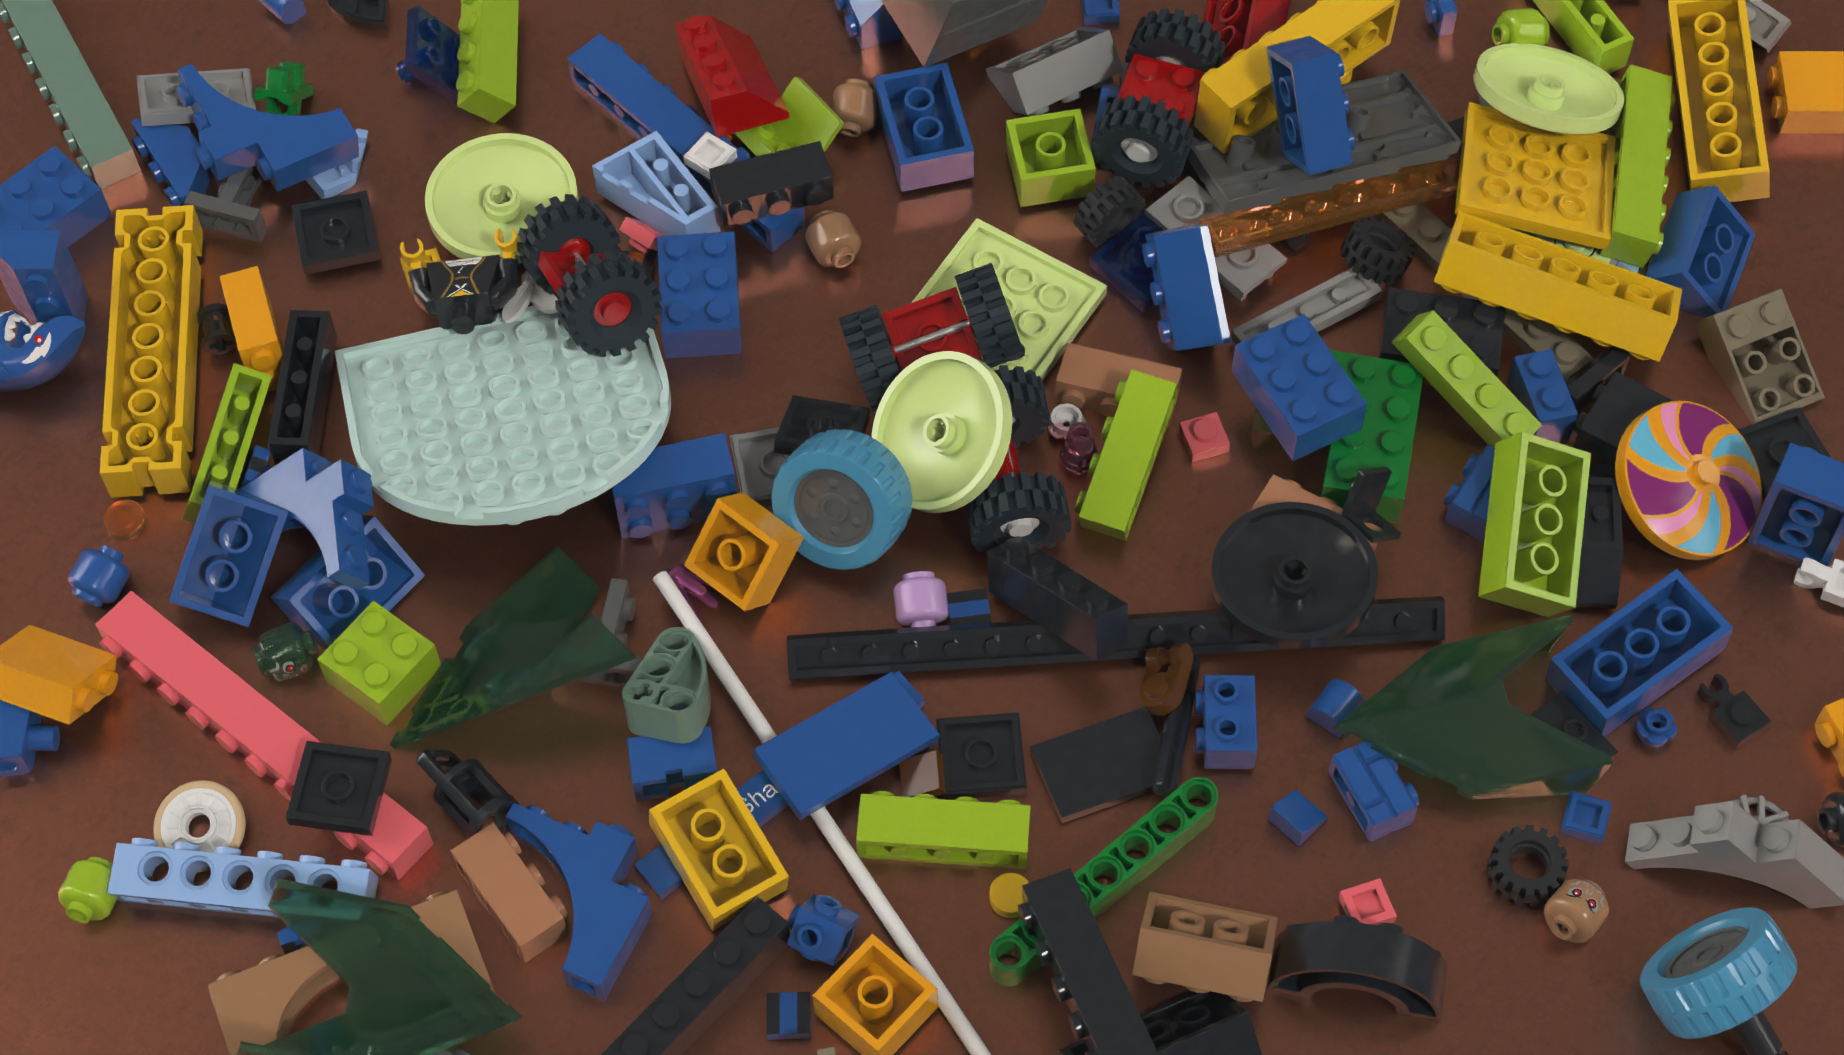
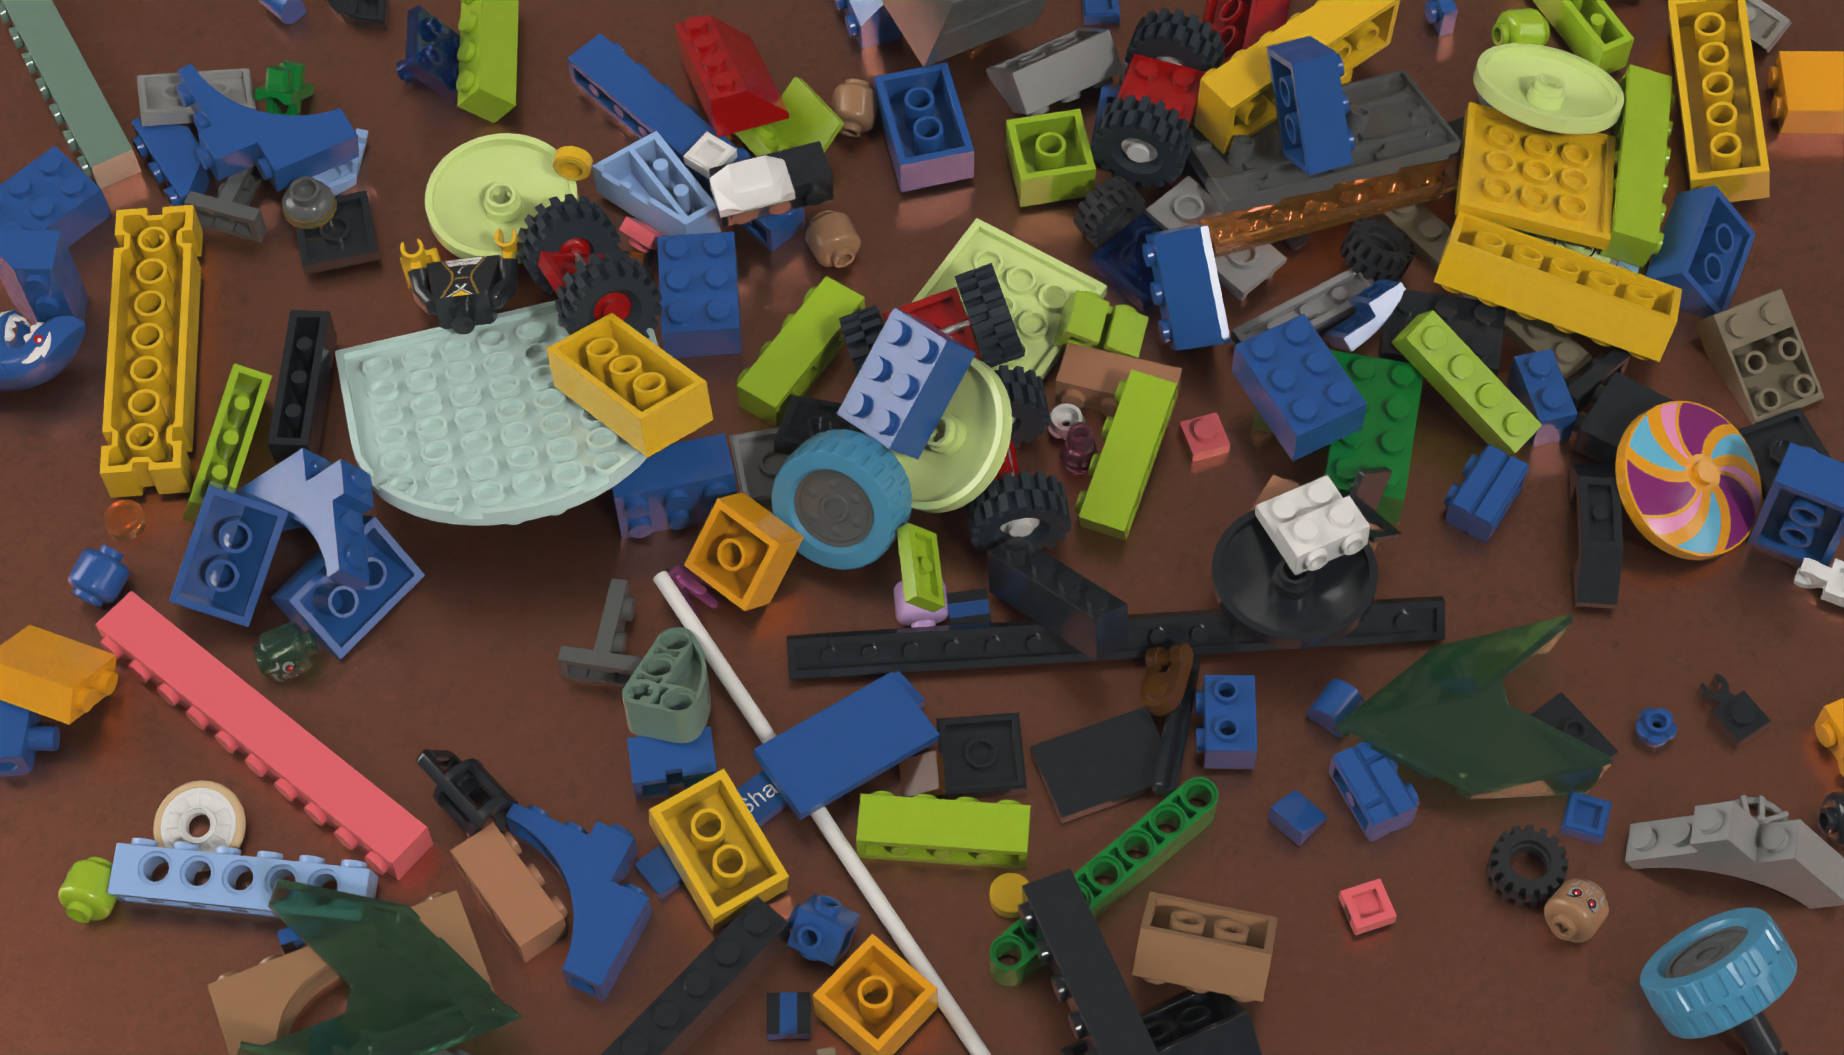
black bush [197,303,237,355] -> none
light orange brick [219,266,284,391] -> none
blue plate [239,445,273,489] -> none
black plate [286,741,392,836] -> none
lime brick [317,601,442,726] -> none
clear green windscreen [389,545,637,749] -> none
white piece [502,270,558,323] -> none
black brick [1267,915,1447,1021] -> none
lime brick [1478,431,1591,617] -> none
blue brick [1545,569,1734,737] -> none
none -> dark grey piece [282,176,337,229]
none -> yellow brick [546,312,713,458]
none -> yellow tile [553,146,593,181]
none -> white slope [709,155,795,218]
none -> lime brick [736,276,865,427]
none -> brick [837,307,976,459]
none -> lime plate [897,523,945,613]
none -> lime piece [1053,290,1149,358]
none -> white plate [1255,475,1370,575]
none -> blue slope [1324,279,1406,351]

